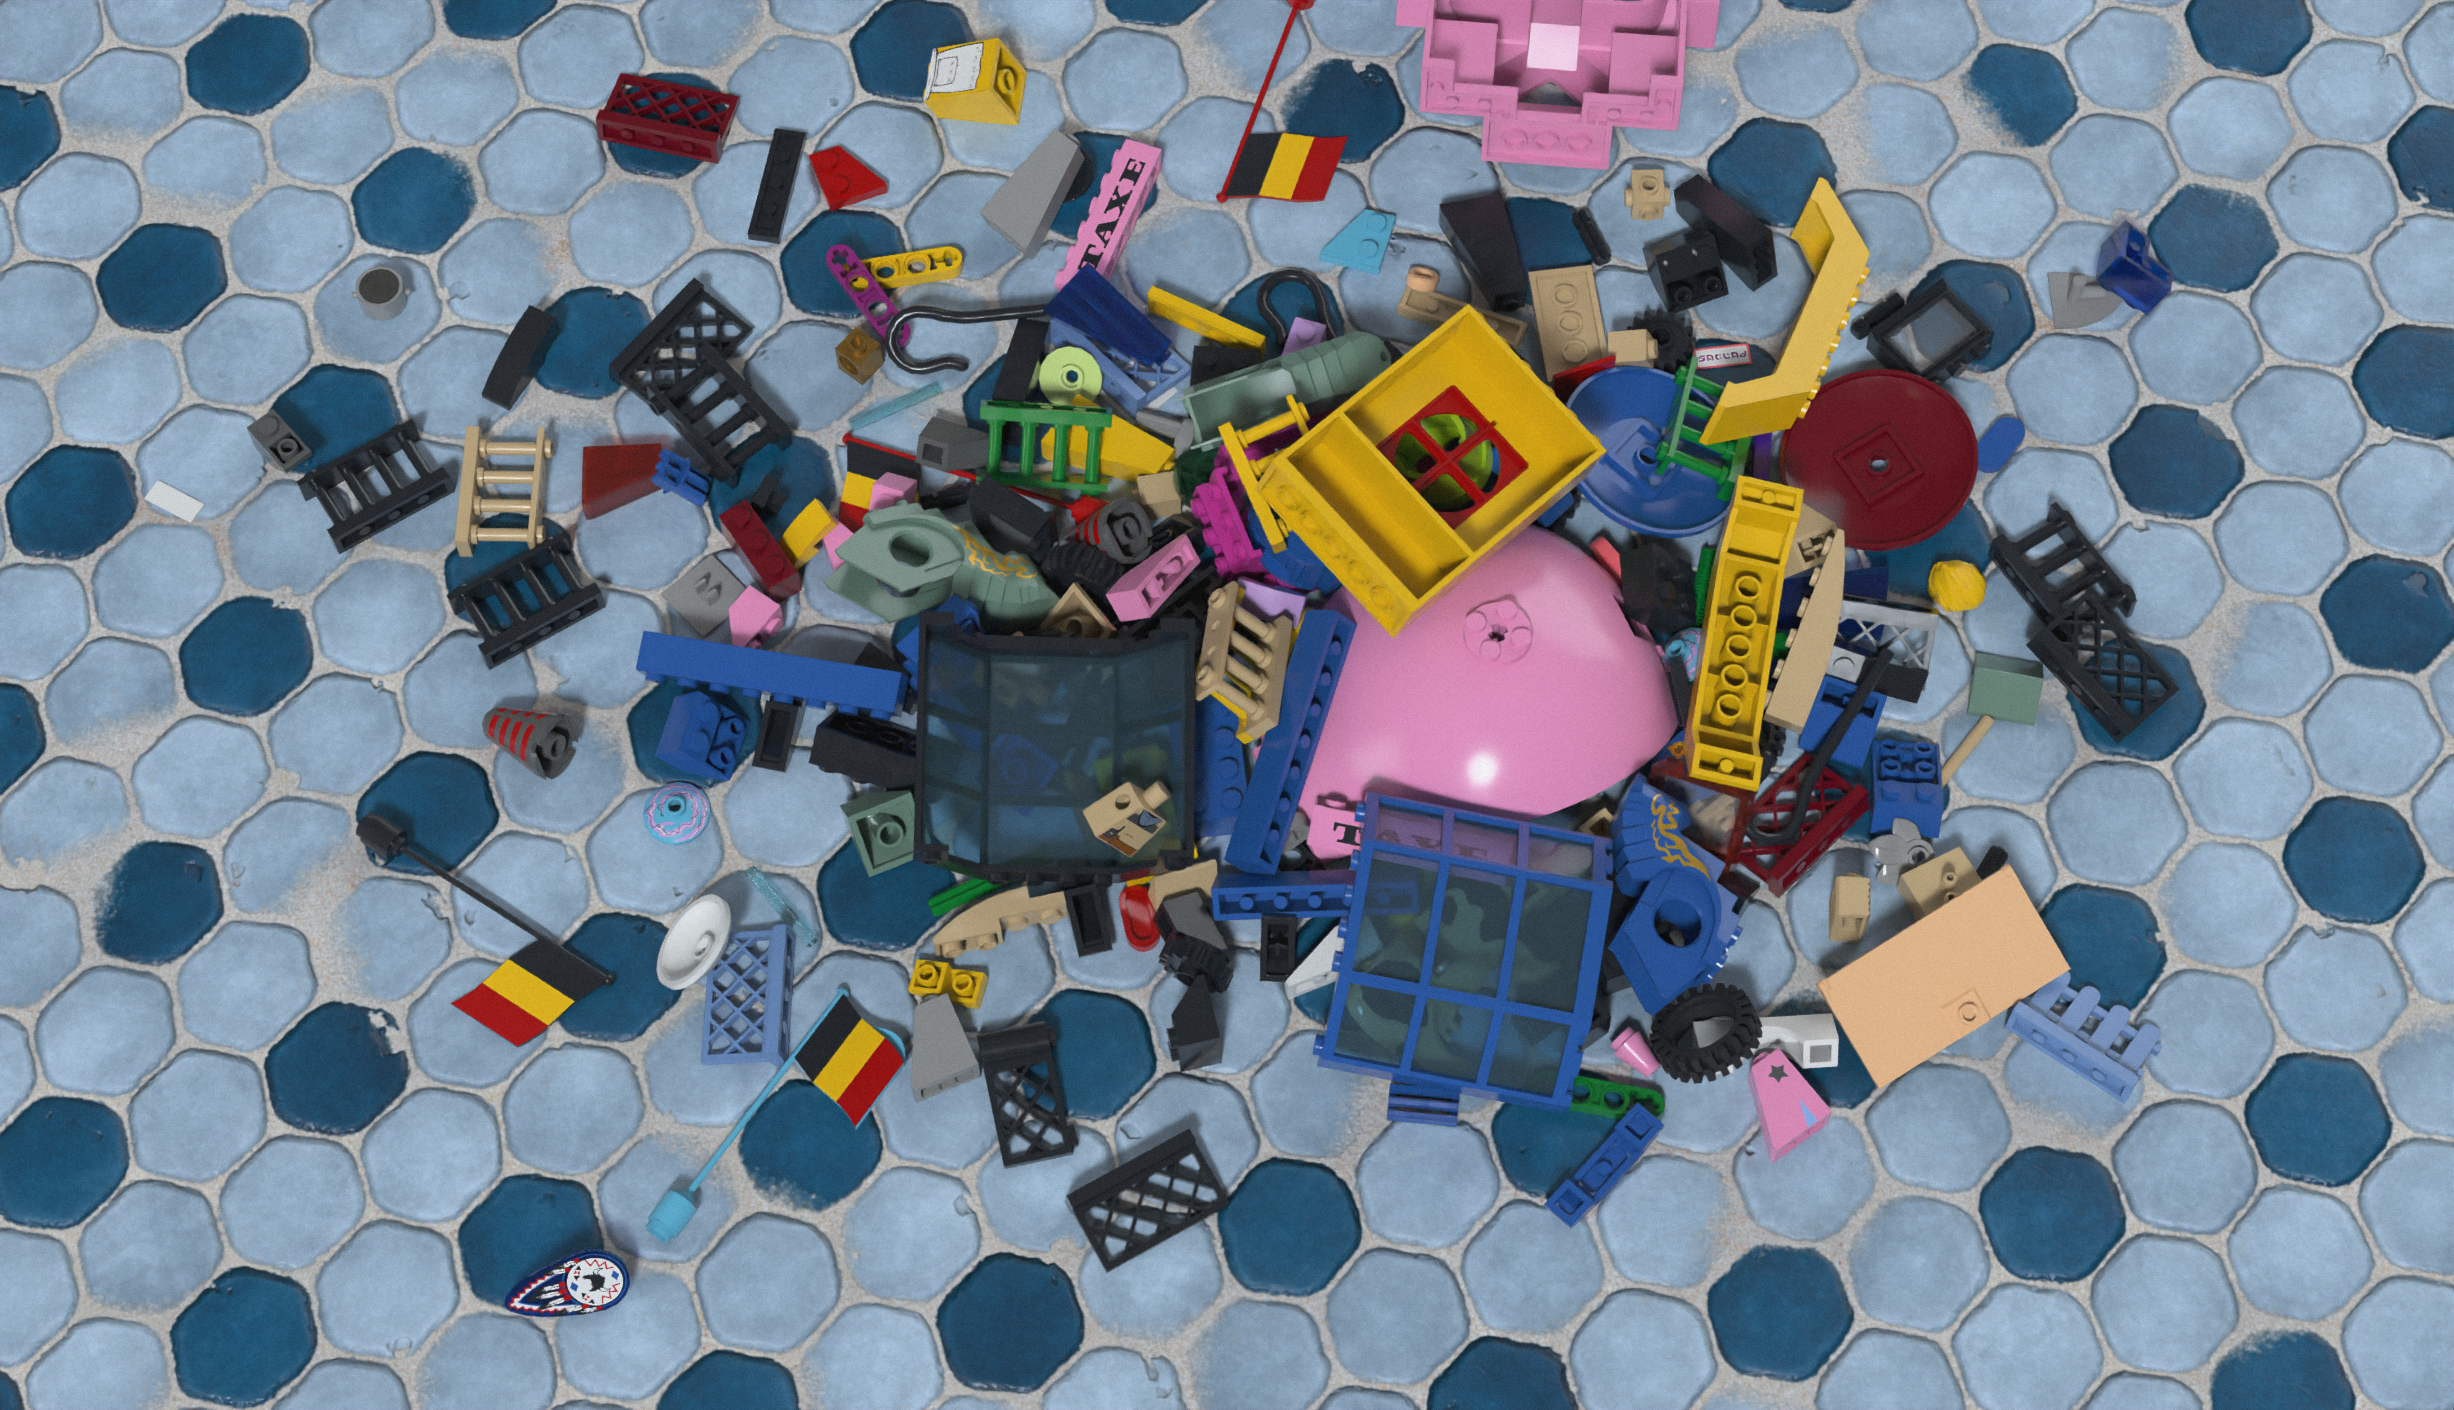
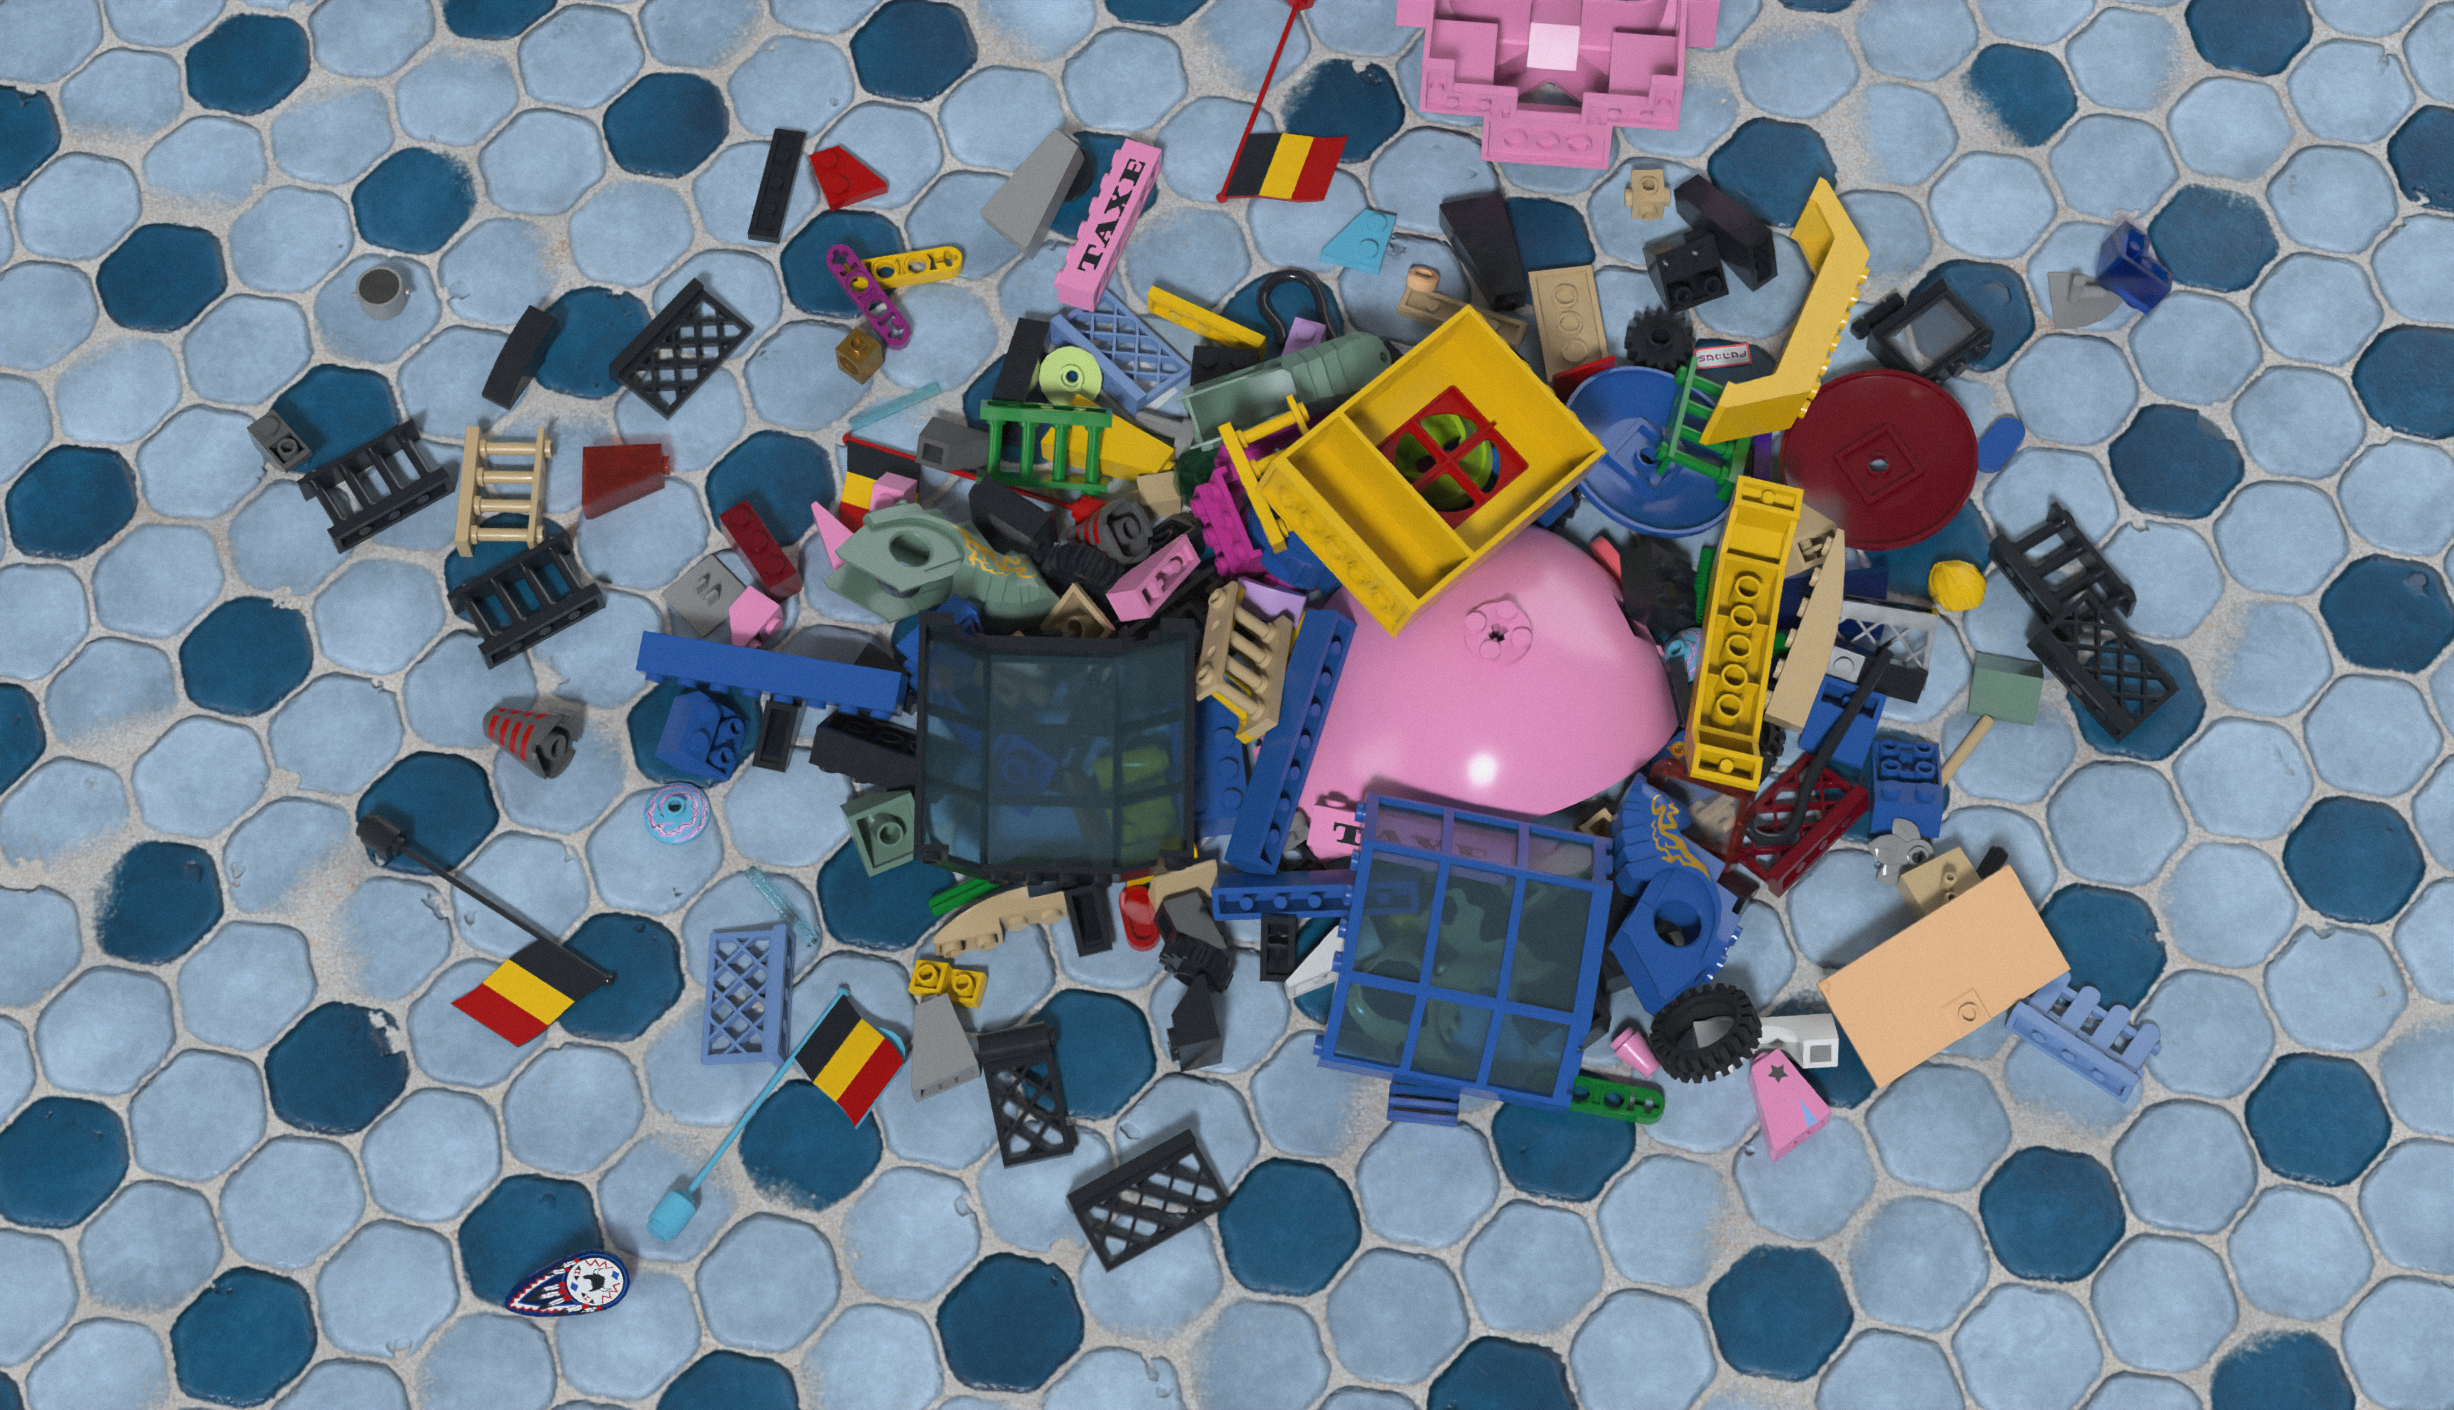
white sticker [144,480,205,523] -> none
dark red fence [596,73,740,164] -> none
black fence [647,341,792,490] -> none
blue arm [651,450,712,507] -> none
white dish [657,894,732,990] -> none
black tile [750,474,787,516] -> none
yellow slope [778,498,837,571] -> none
black piece [885,297,1111,375] -> none
black axle [920,480,976,510] -> none
yellow slope [923,38,1027,125] -> none
clear blue slope [1043,262,1173,369] -> none
tan torso [1082,781,1171,857] -> none
blue slope [1544,1102,1664,1229] -> none
black axle [1572,209,1611,266] -> none
tan brick [1608,329,1658,368] -> none
tan brick [1829,873,1871,943] -> none

